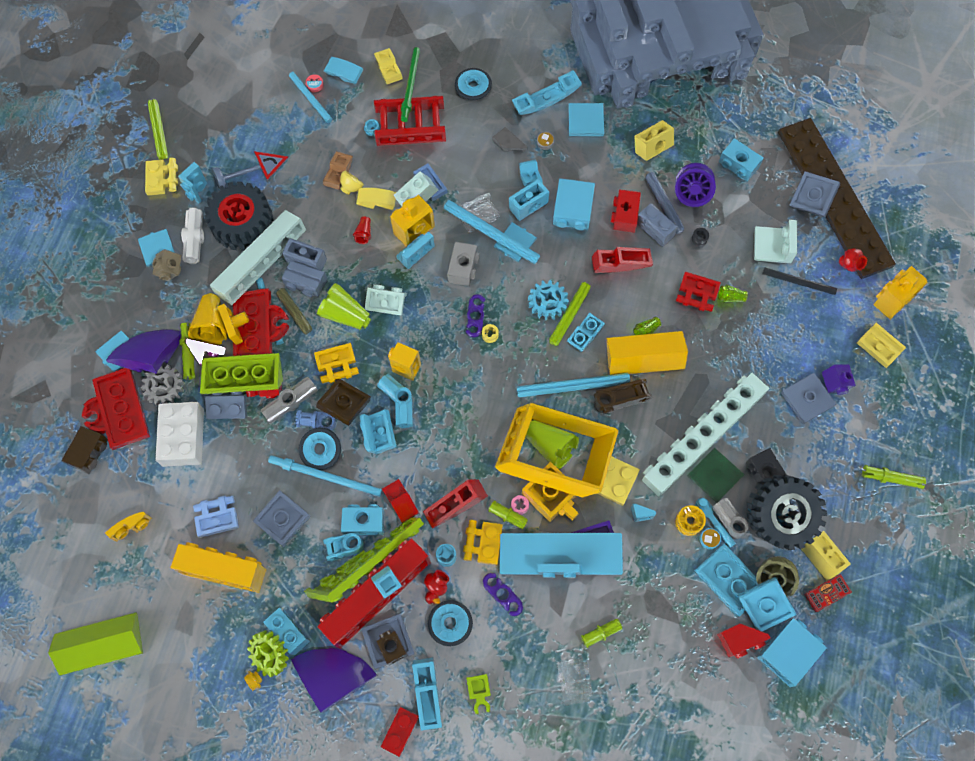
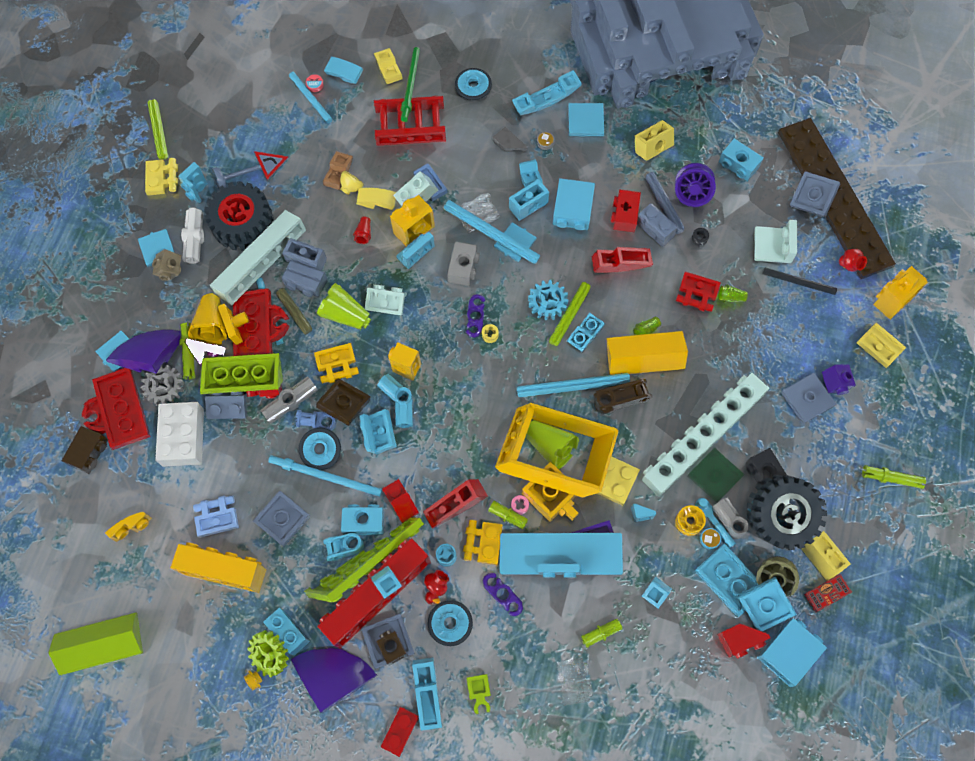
medium azure plate [364,119,381,136] -> none
none -> medium azure slope [642,577,672,609]

